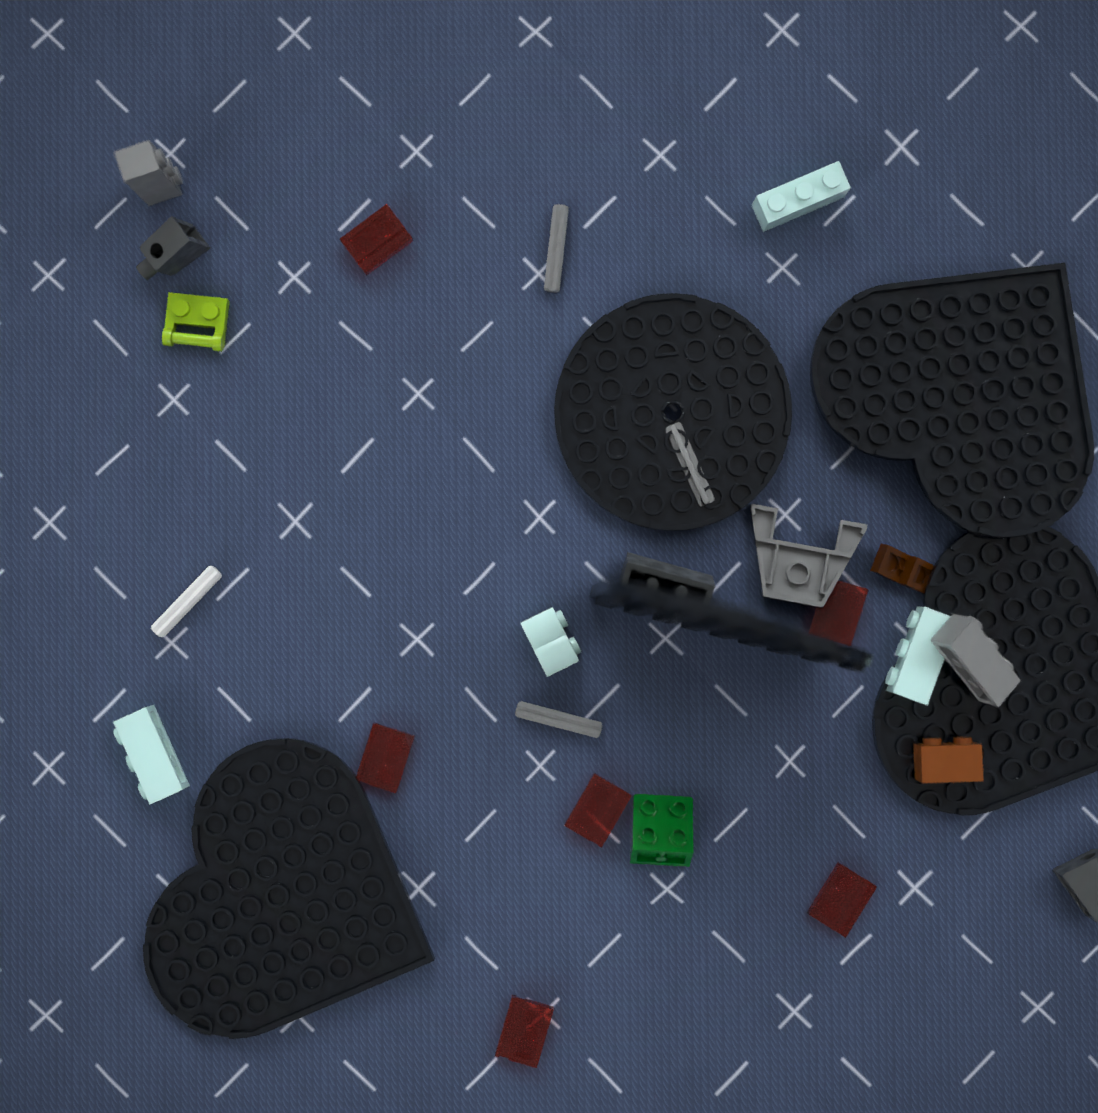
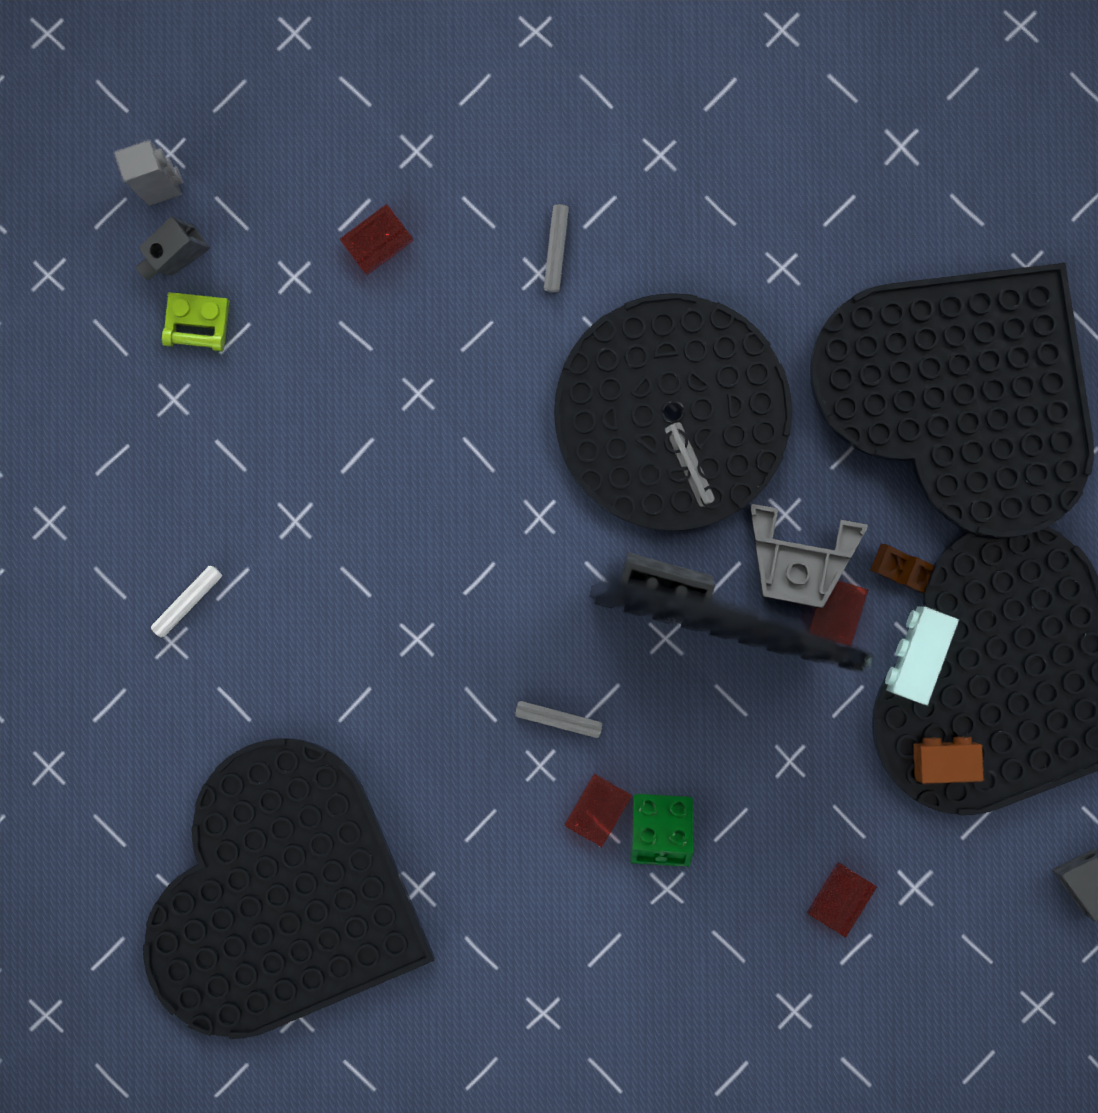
light aqua brick [113,705,190,804] -> none
clear red plate [356,722,415,793] -> none
clear red plate [495,995,554,1068] -> none
light aqua brick [521,607,581,677] -> none
light aqua brick [752,161,851,232] -> none
light grey brick [931,614,1021,707] -> none

